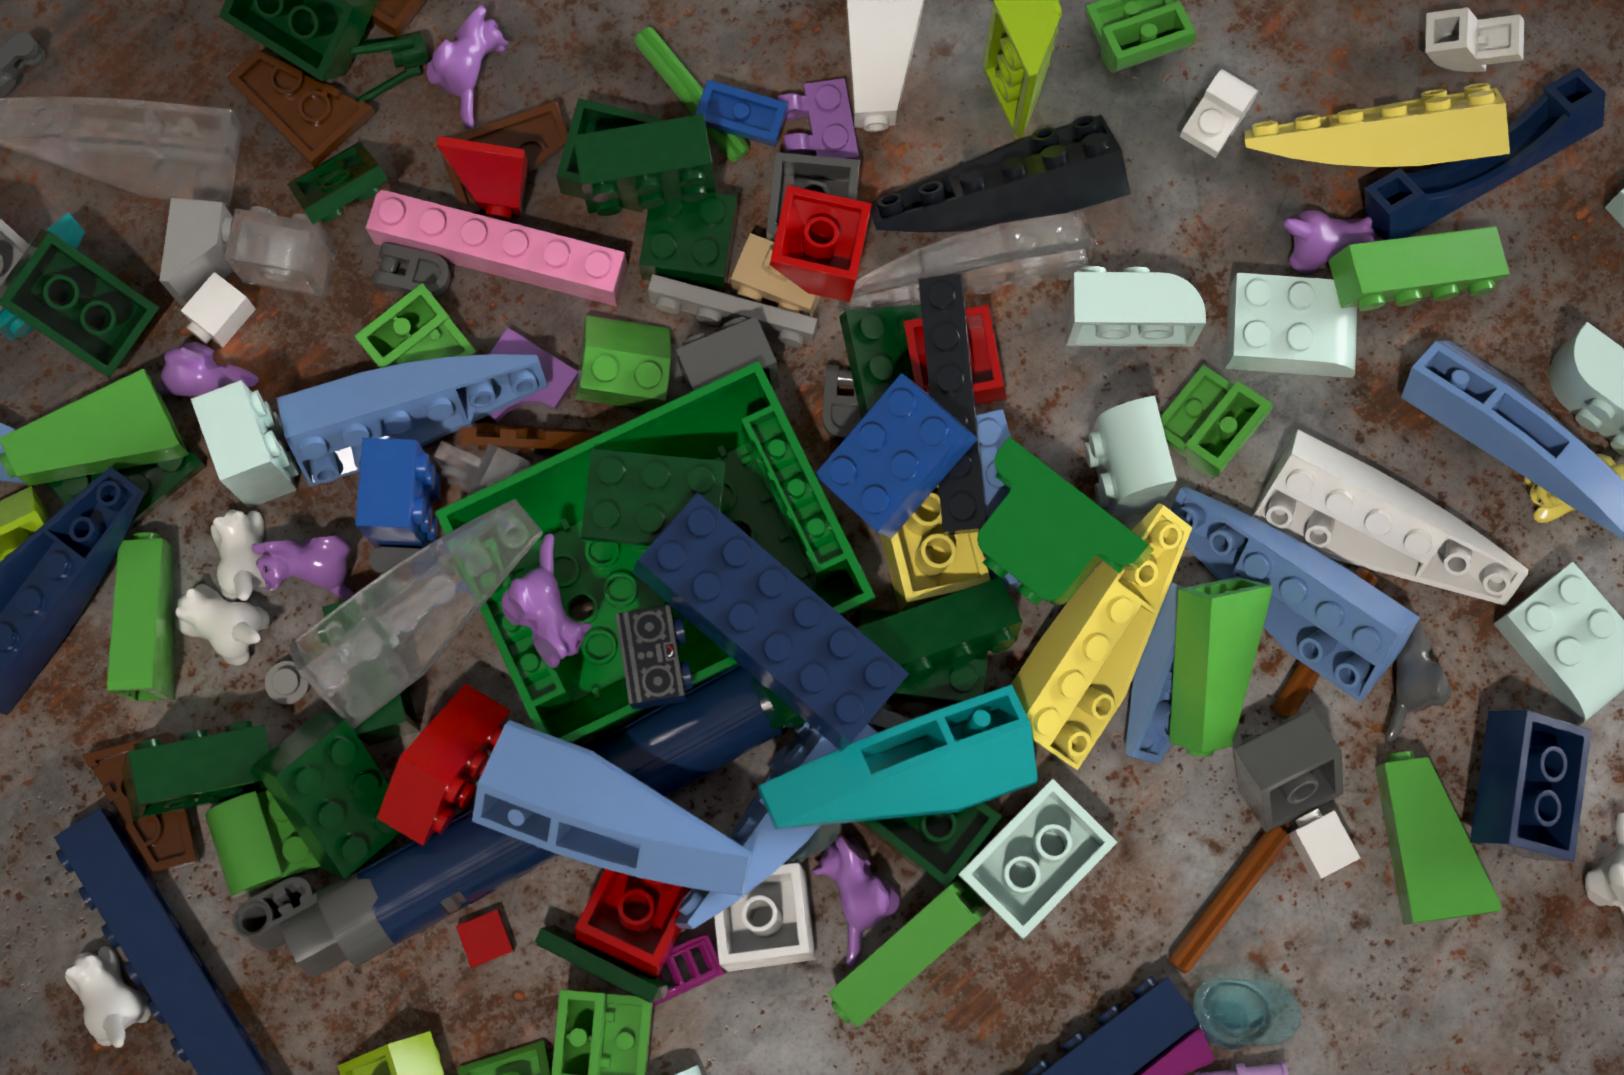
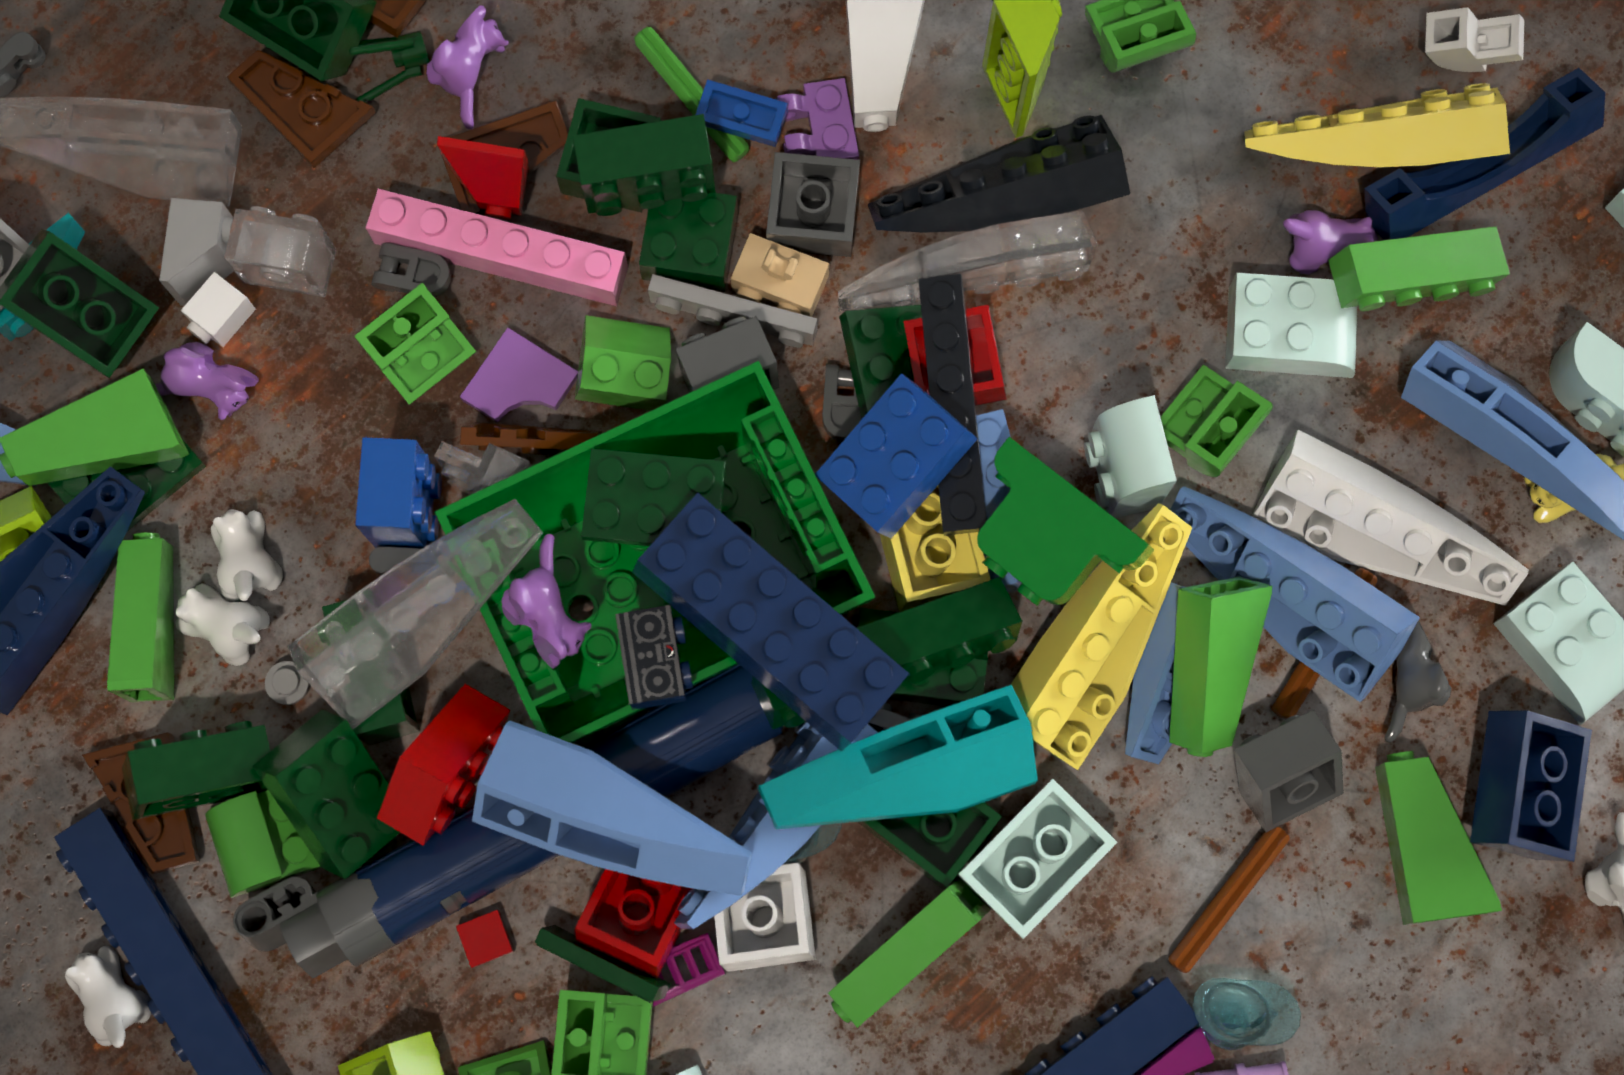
light aqua brick [191,380,299,508] -> none
medium lavender animal [251,535,359,601] -> none
medium blue wedge [276,354,548,486] -> none
dark green plate [287,141,388,224] -> none
red slope [770,185,872,303] -> none
medium lavender animal [812,835,900,967] -> none
light aqua brick [1065,266,1206,347] -> none
white brick [1179,69,1258,158] -> none
white brick [1288,808,1360,881] -> none

